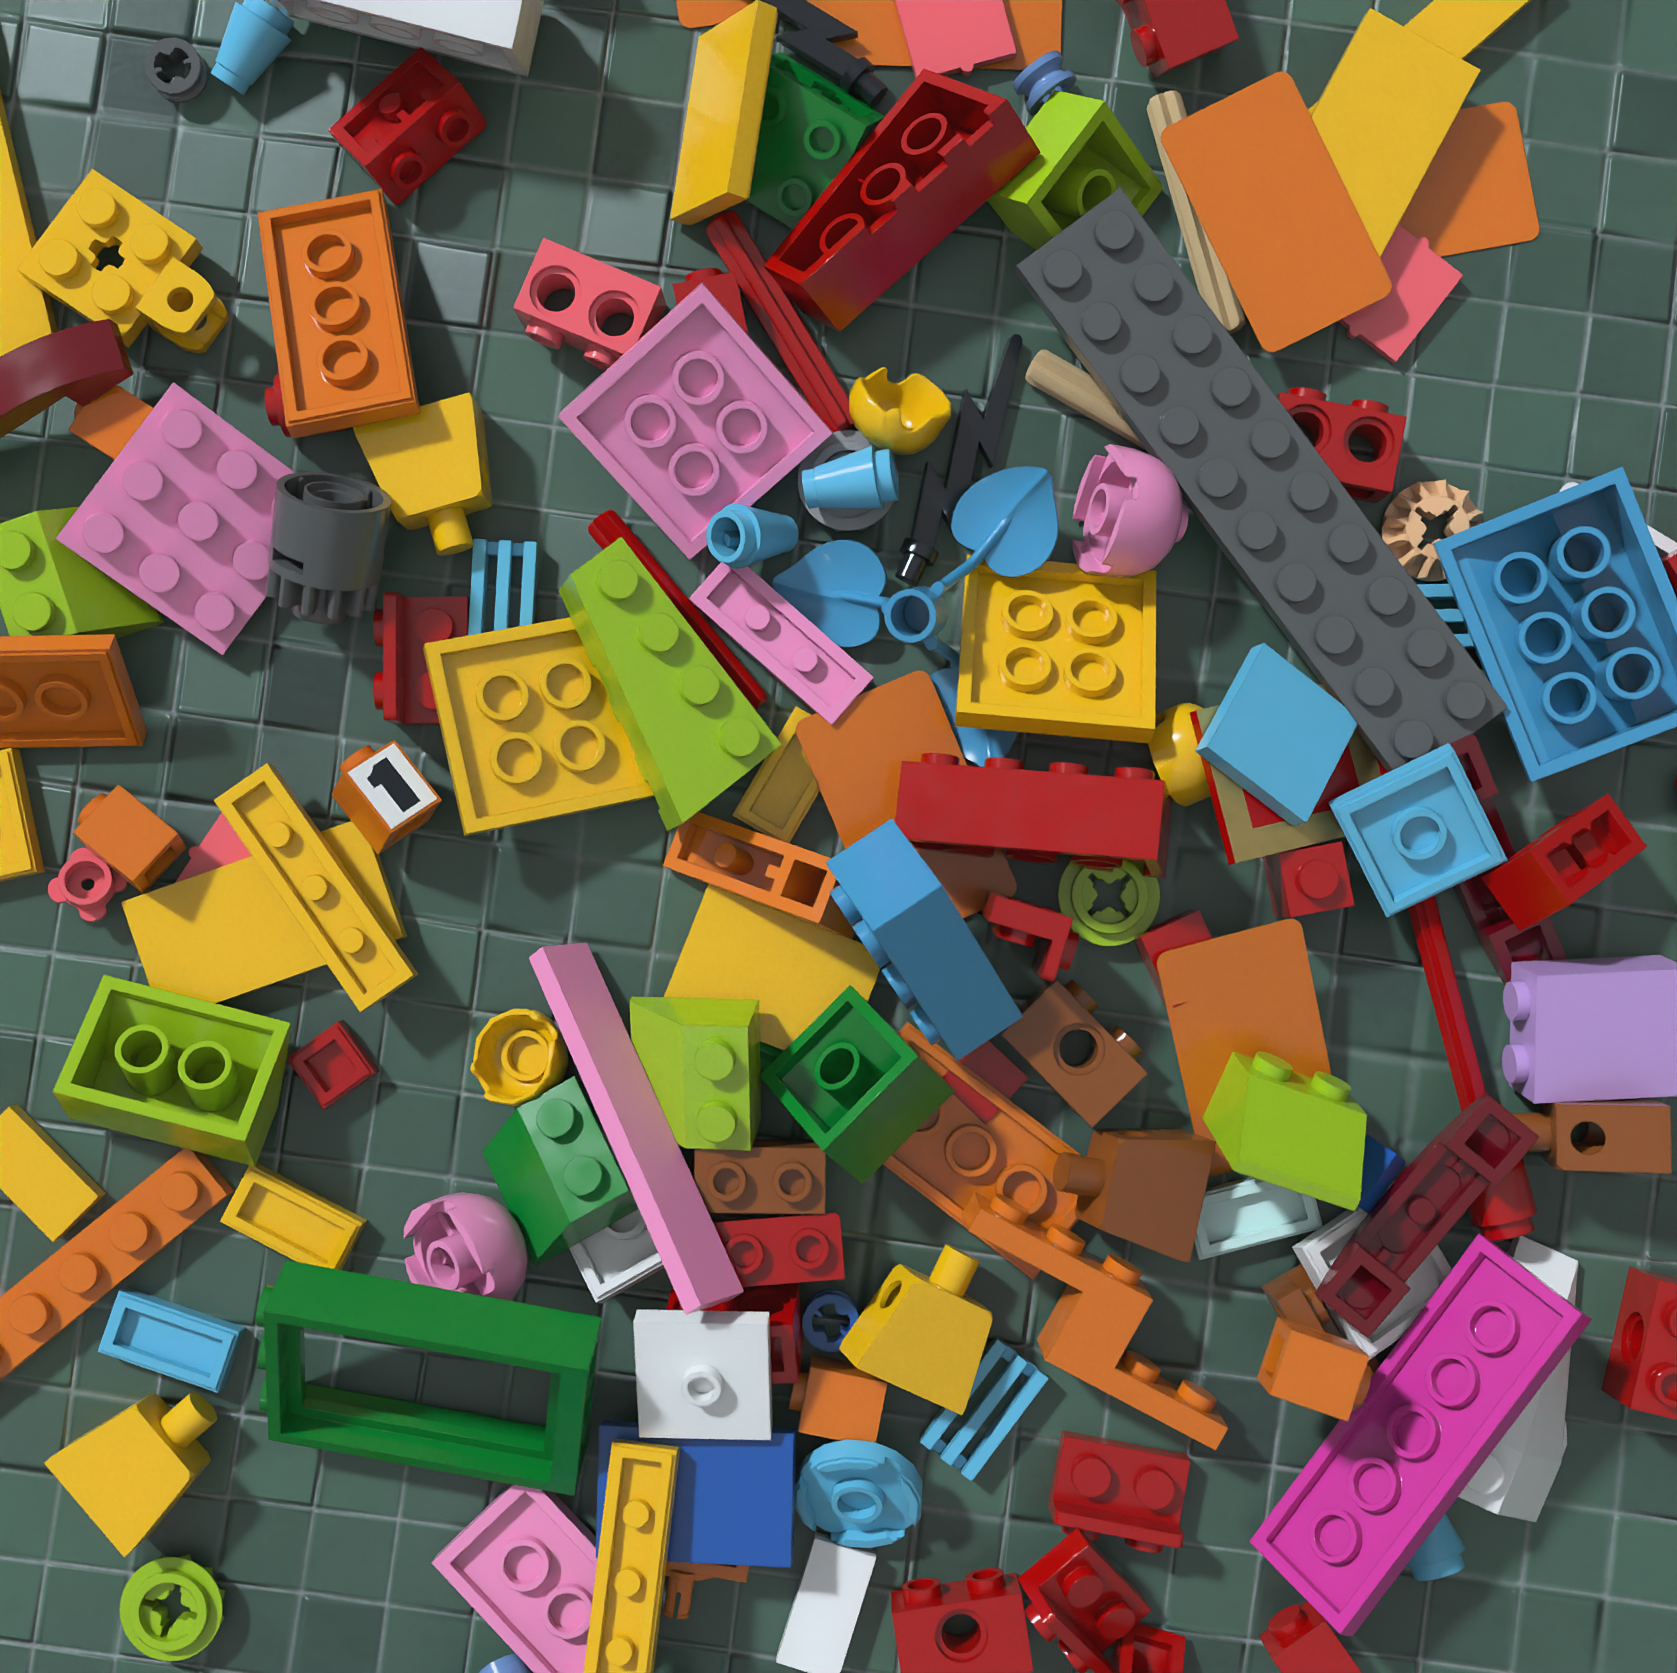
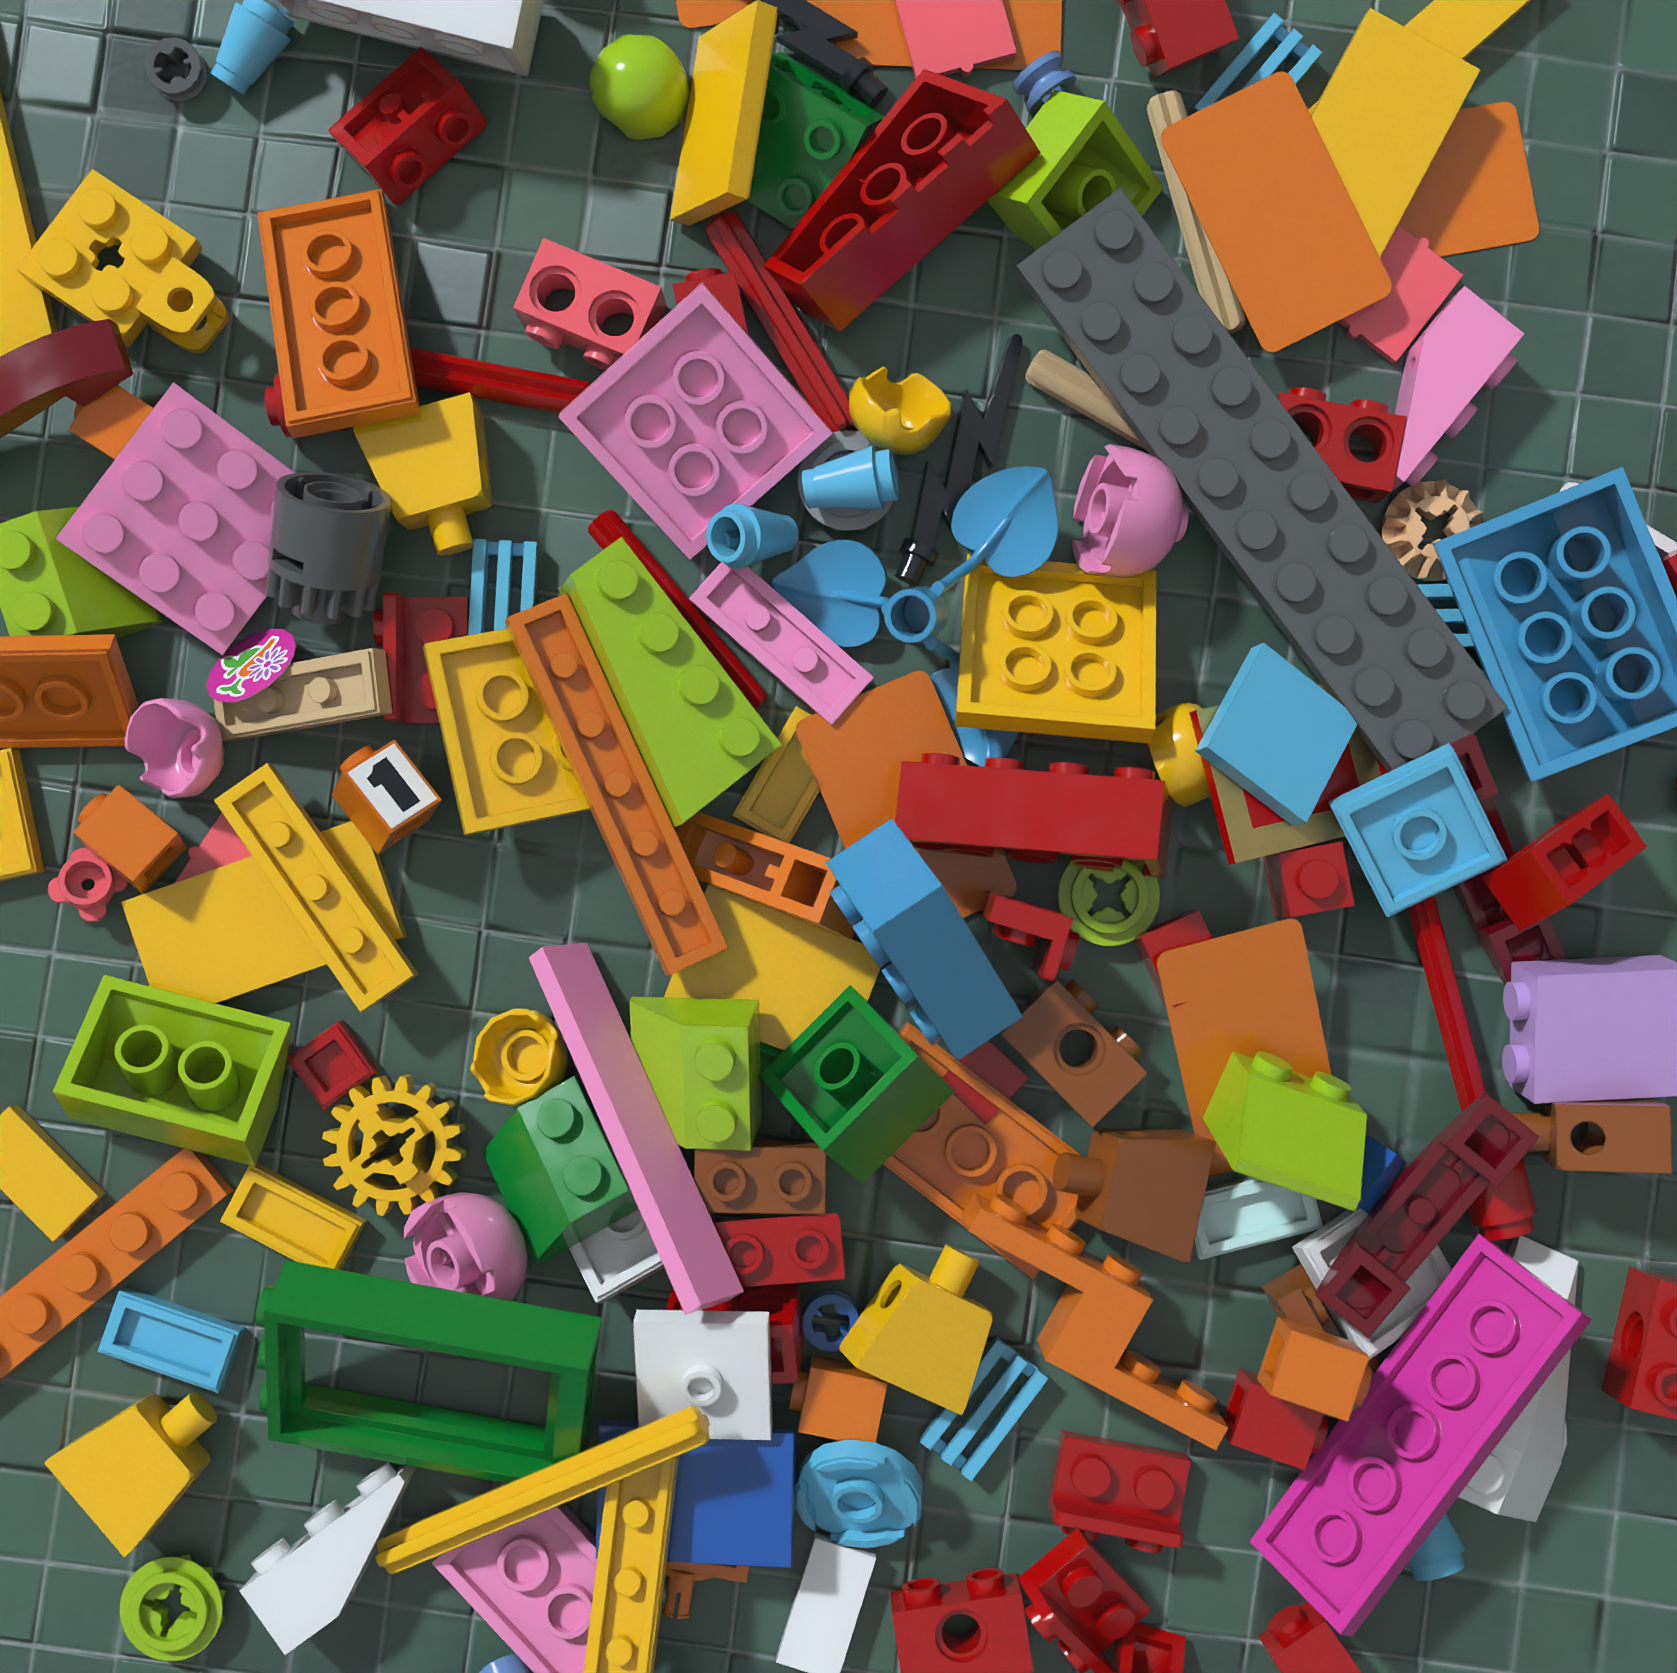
none -> bright pink hair [124,698,225,799]
none -> sticker [206,629,296,703]
none -> tan tile [214,648,393,741]
none -> white slope [240,1462,417,1655]
none -> yellow gear [322,1074,467,1216]
none -> yellow axle [375,1406,710,1574]
none -> red axle [410,347,590,413]
none -> orange plate [505,593,728,976]
none -> lime hair [589,34,690,141]
none -> medium azure tile [1191,12,1322,115]
none -> red brick [1222,1368,1328,1470]
none -> bright pink slope [1392,286,1524,491]

